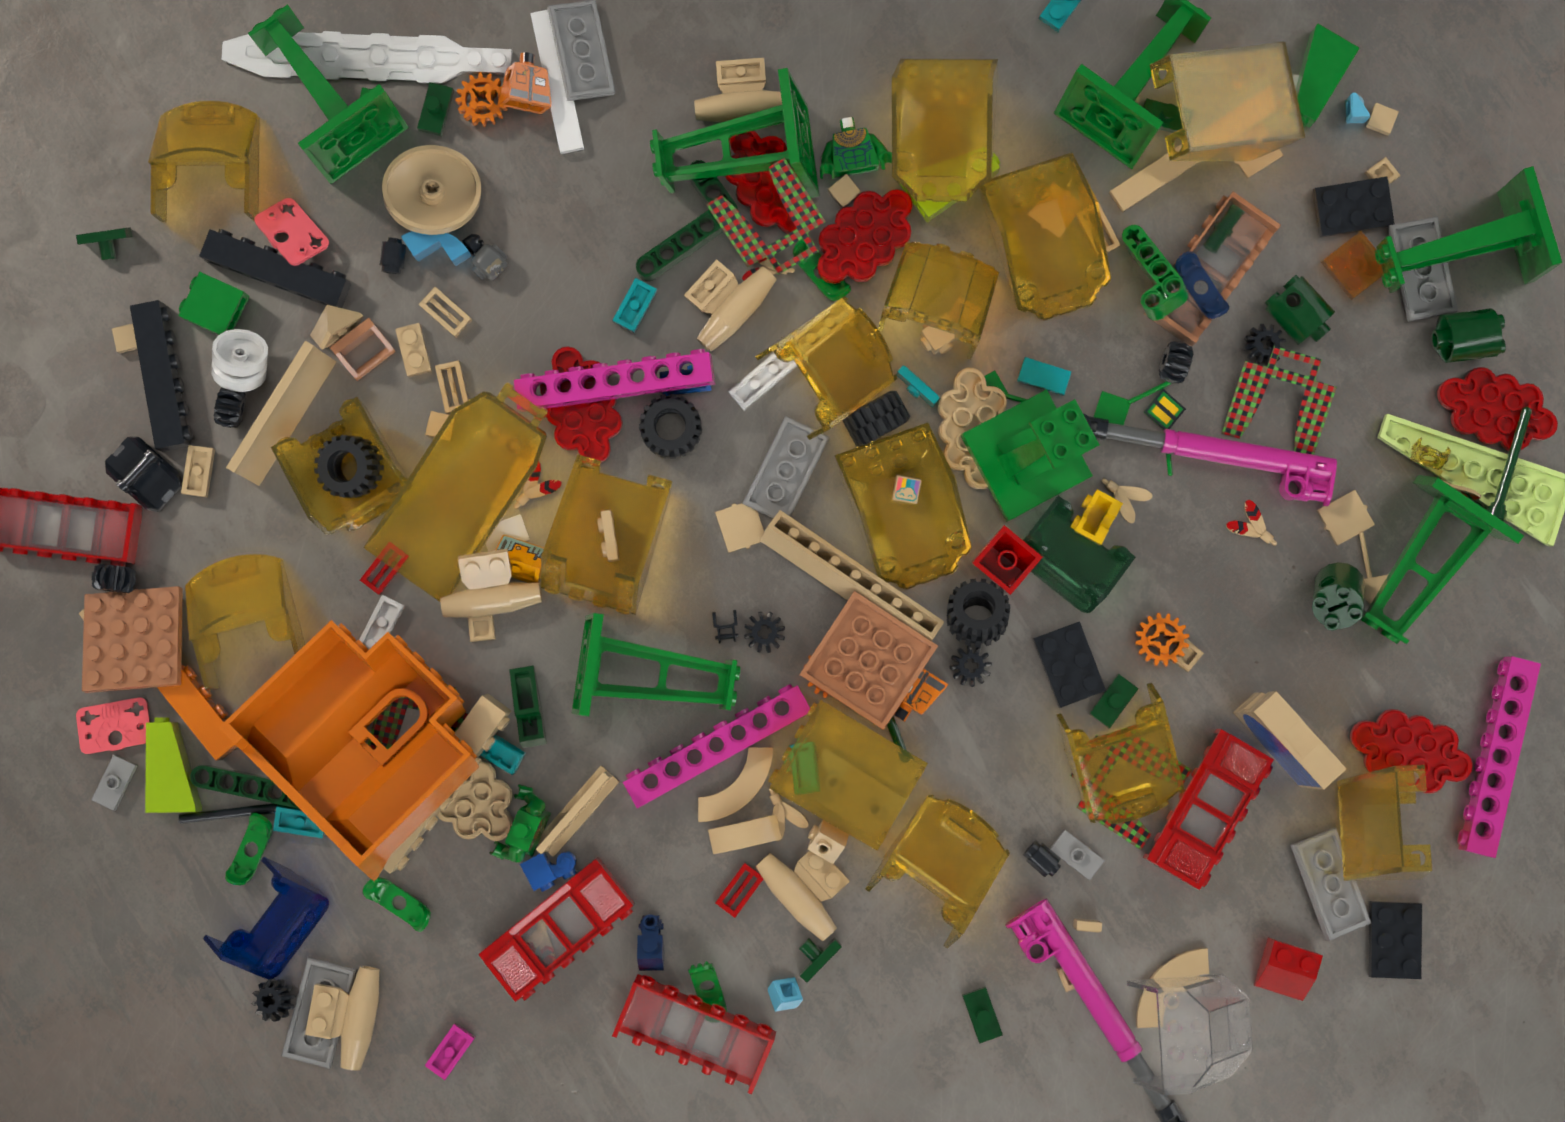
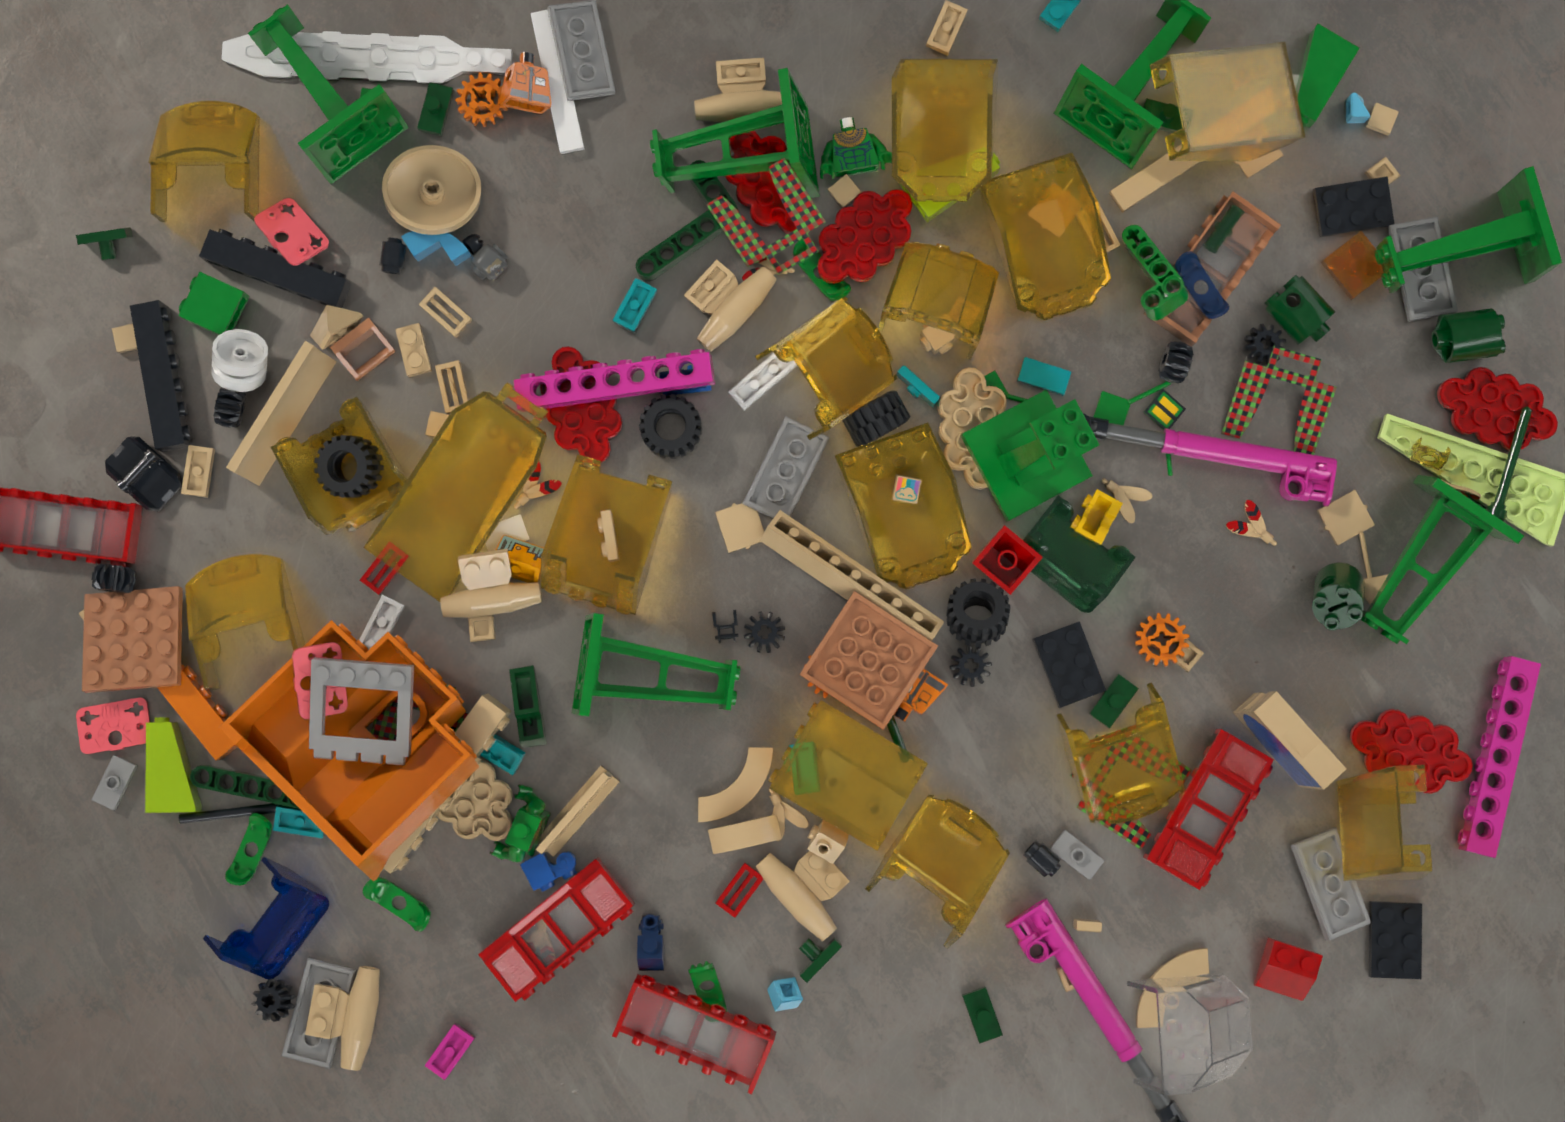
dark pink brick [623,684,812,809] -> none
none -> coral axle [292,642,348,719]
none -> light grey hinge [309,657,414,765]
none -> tan plate [926,0,968,56]

